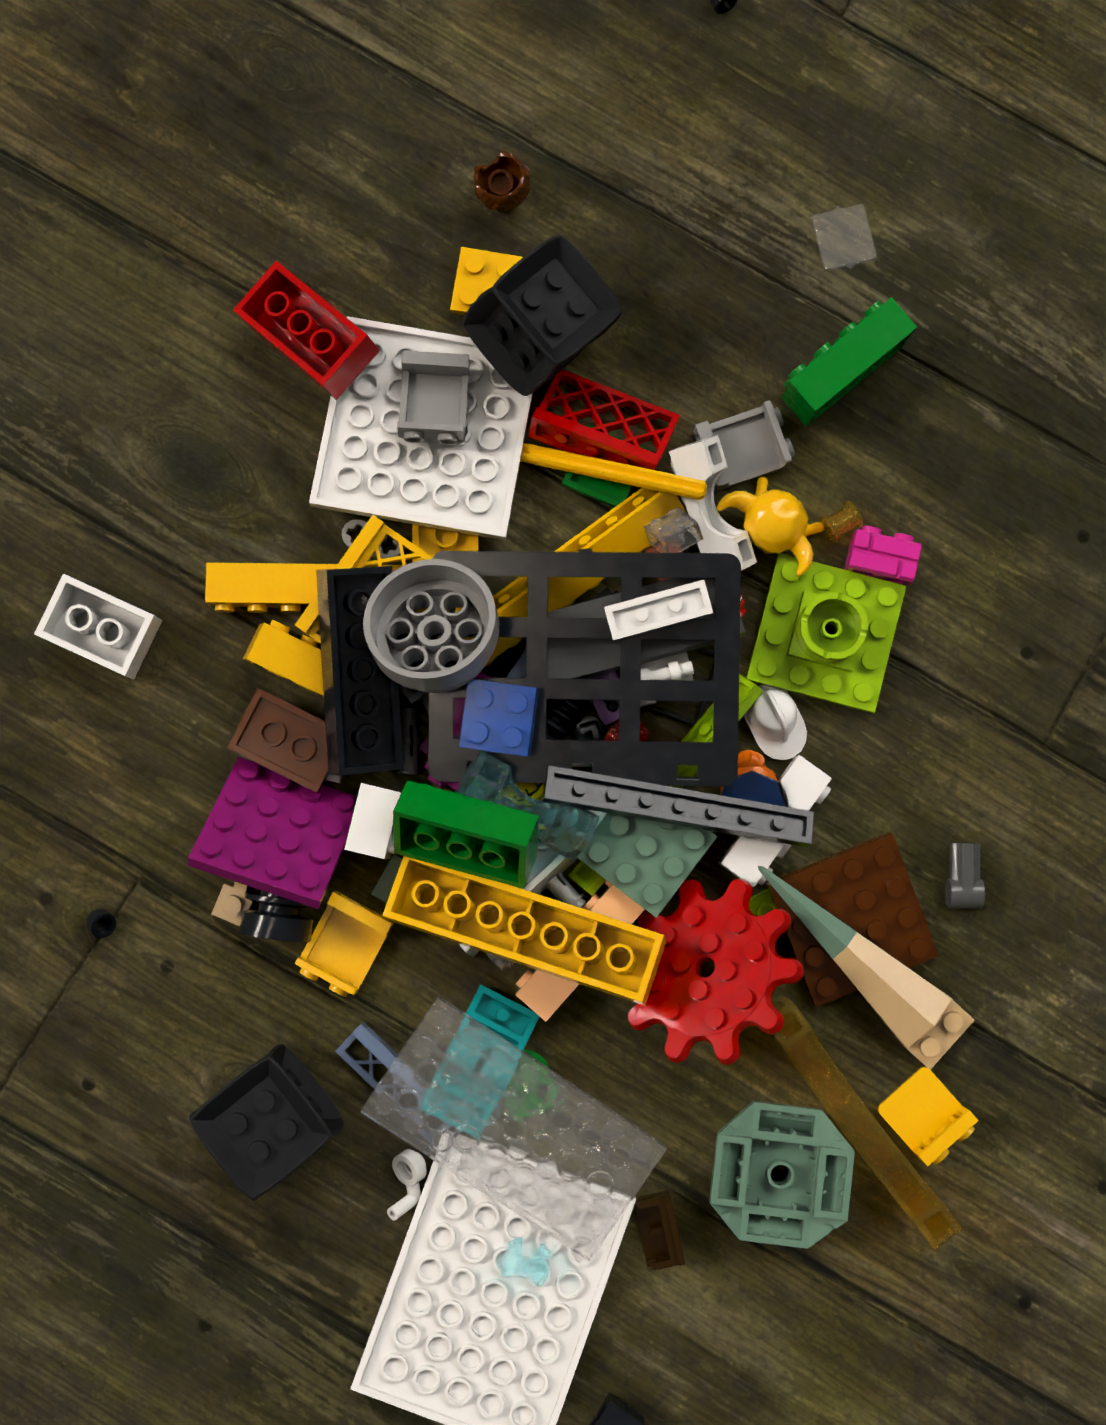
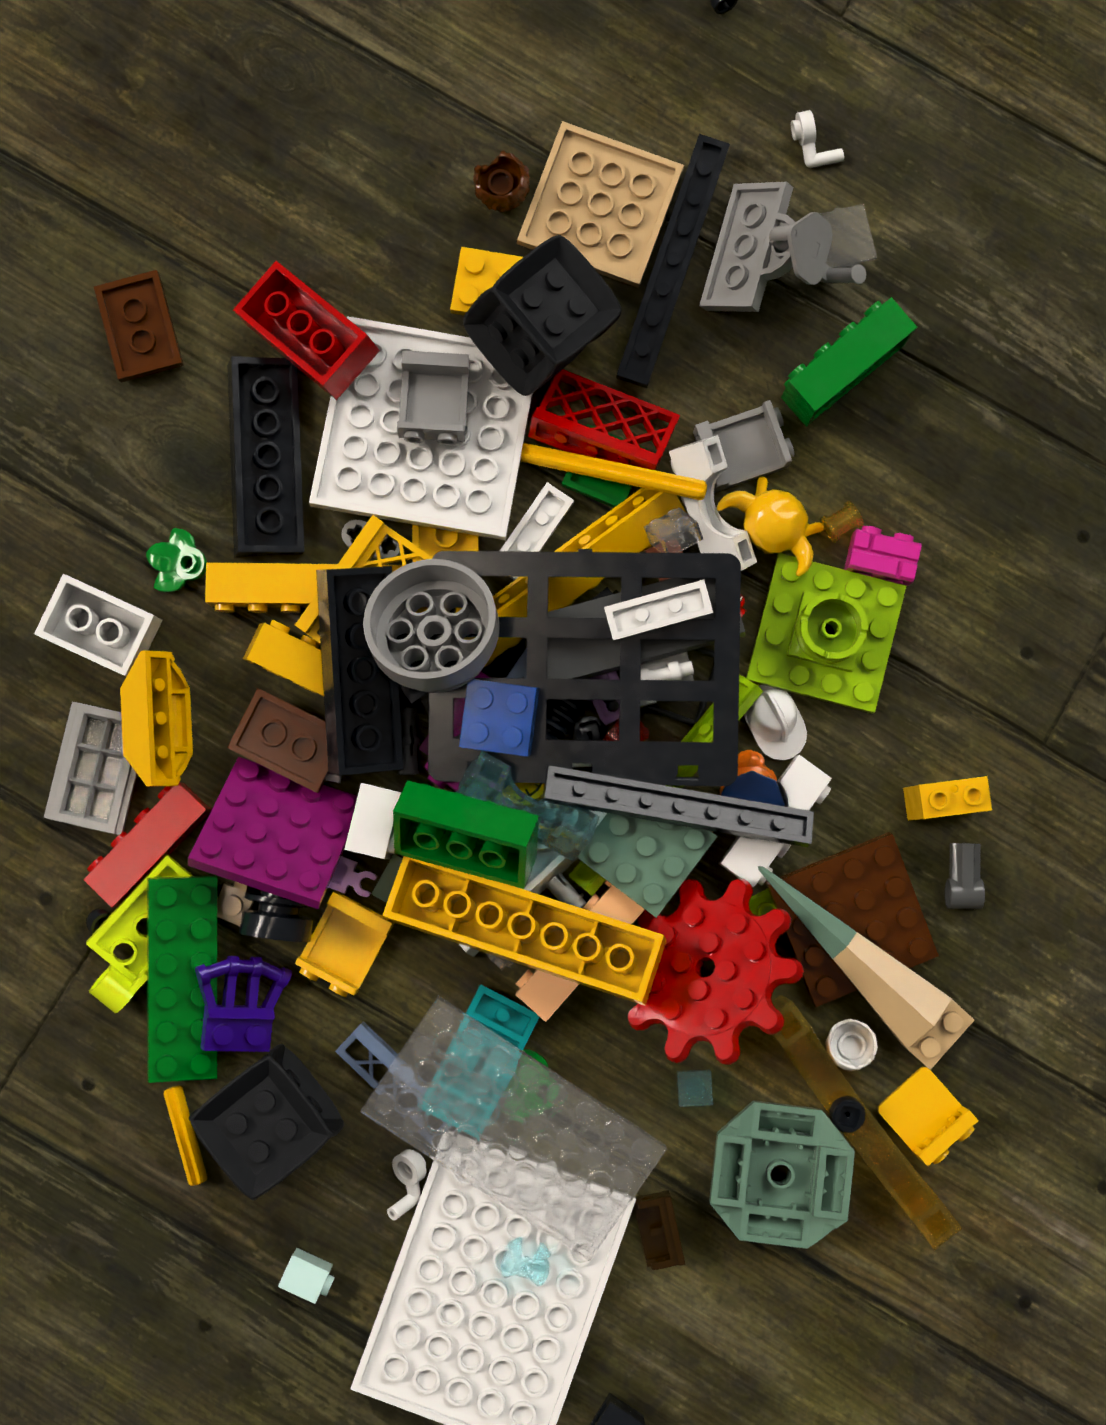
none -> light grey piece [44,701,137,835]
none -> brick [83,782,212,908]
none -> neon yellow hinge [86,854,218,1014]
none -> reddish brown plate [94,270,184,383]
none -> yellow wedge [120,650,193,786]
none -> green plate [146,528,207,592]
none -> green plate [147,876,217,1083]
none -> yellow axle [163,1085,208,1186]
none -> dark purple plate [195,956,292,1052]
none -> black arch [227,356,304,558]
none -> light aqua brick [278,1248,335,1304]
none -> lavender plate [328,856,377,897]
none -> white plate [500,482,574,580]
none -> tan plate [517,121,684,288]
none -> black plate [616,134,730,388]
none -> clear light blue plate [677,1069,713,1107]
none -> light grey plate [699,182,866,312]
none -> white plate [791,110,844,168]
none -> white hair [825,1019,878,1071]
none -> black tile [829,1096,866,1133]
none -> yellow window [903,776,992,821]

